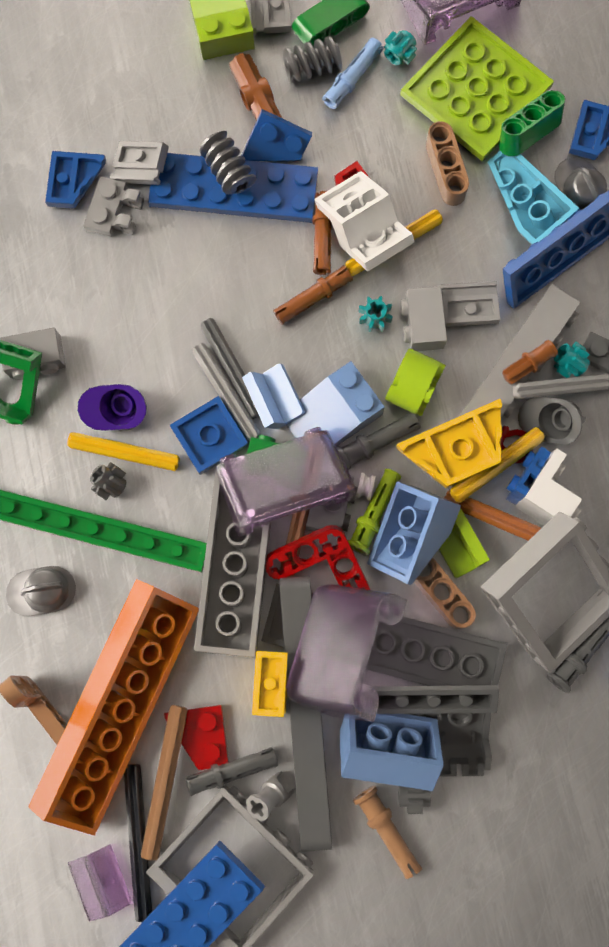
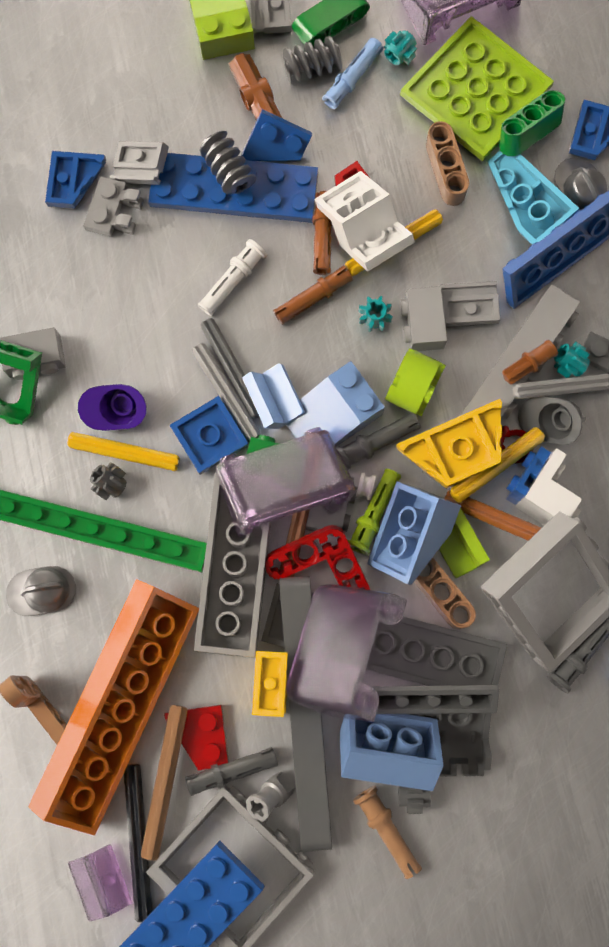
none -> white pin [197,239,267,316]

